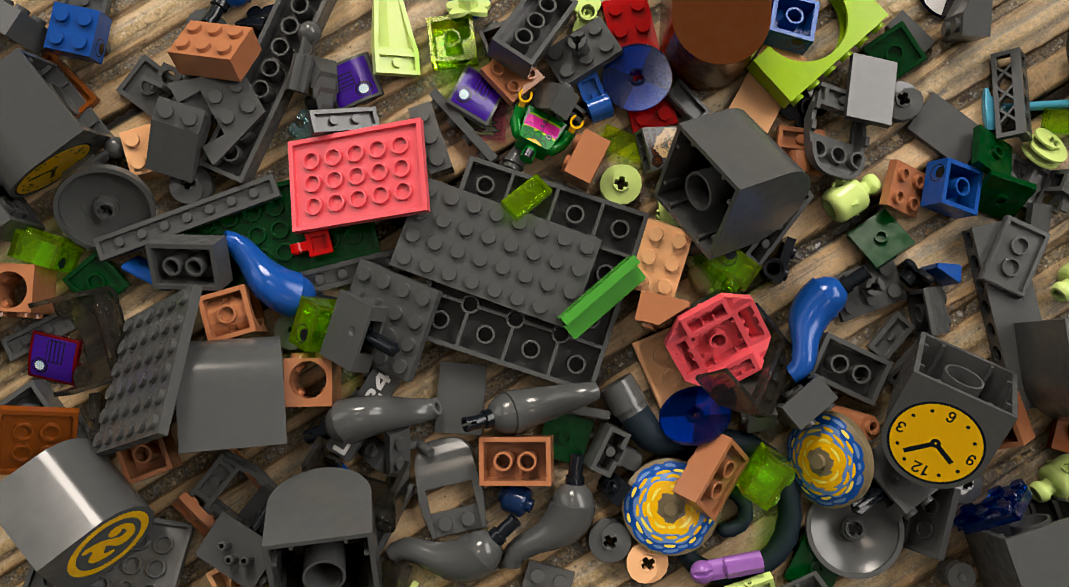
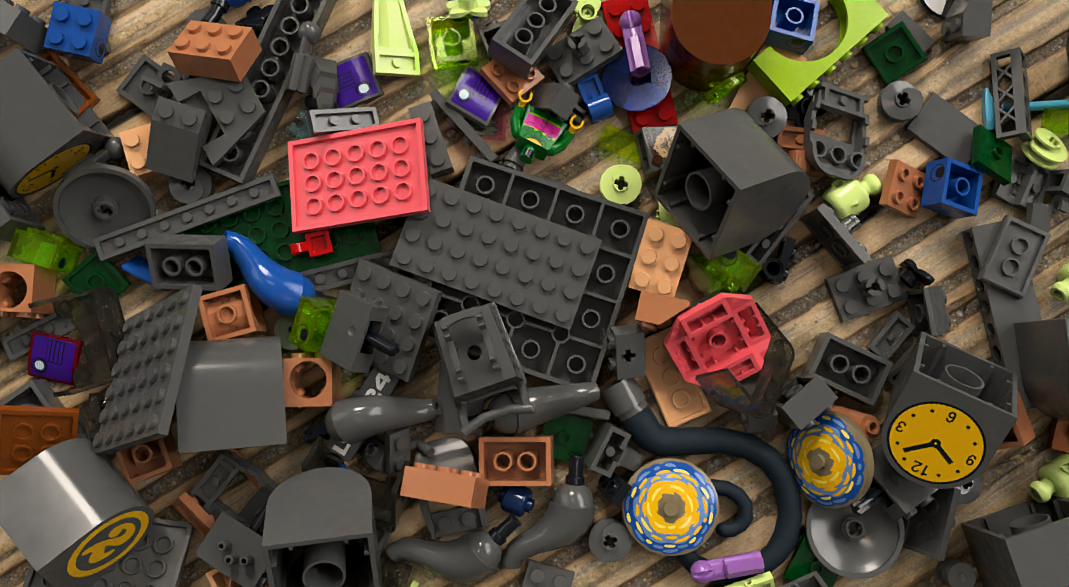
clear neon green tile [501,174,552,222] -> none
bright green panel [556,255,646,339] -> none
nougat brick [561,129,611,192] -> none
light nougat piece [625,542,669,584] -> none
clear blue piece [659,386,731,446] -> none
dark grey tile [665,78,711,121] -> none
nougat slope [672,434,750,521] -> none
clear neon green brick [736,442,796,511] -> none
blue animal [786,265,872,384] -> none
tile [843,52,898,129] -> none
dark green plate [846,209,915,271] -> none
blue slope [919,263,962,286] -> none
clear blue plate [954,478,1033,534] -> none
dark green plate [978,169,1037,219] -> none
none -> nougat brick [400,462,489,509]
none -> dark grey piece [432,302,536,437]
none -> dark grey brick [607,323,645,380]
none -> medium lavender piece [619,10,651,78]
none -> clear neon green tile [703,72,748,105]
none -> dark grey piece [745,96,787,139]
none -> dark grey plate [800,203,871,271]

